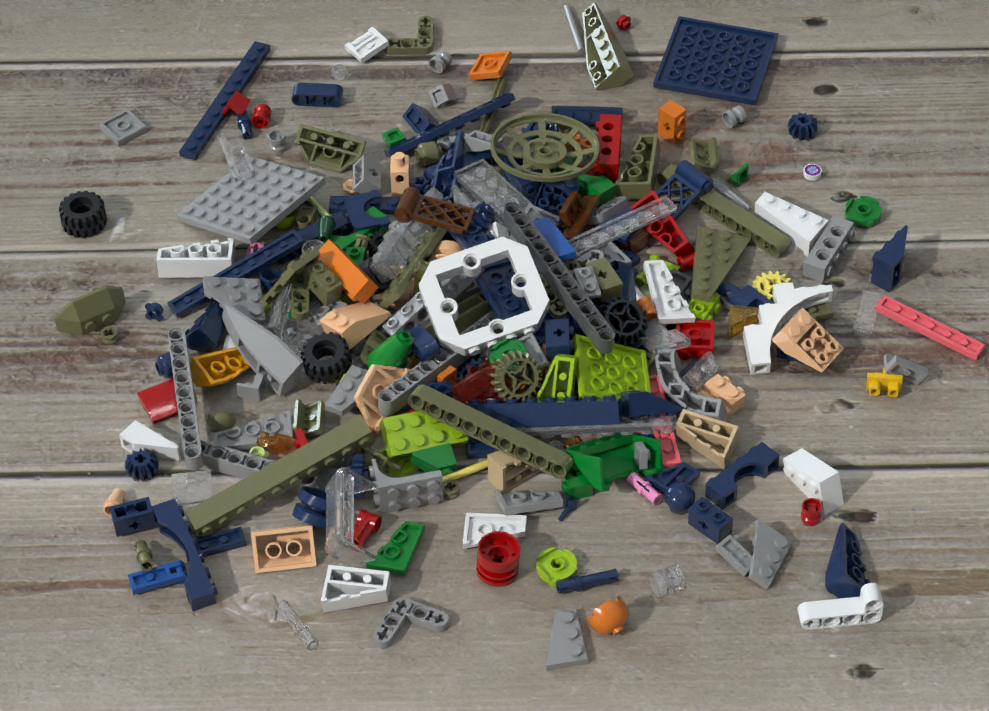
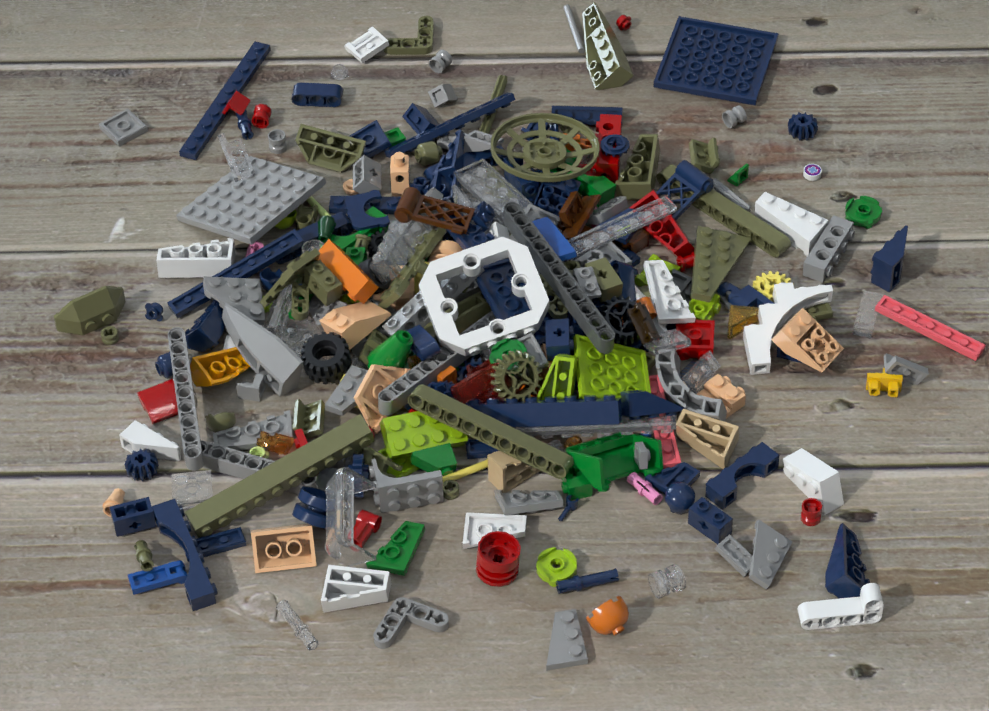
black tyre [59,191,107,238] -> none
orange plate [468,51,513,80] -> none
orange brick [658,100,687,144] -> none
none -> dark blue tile [349,120,392,158]
none -> dark blue gear [600,134,629,157]
none -> dark brown hinge [627,302,660,344]

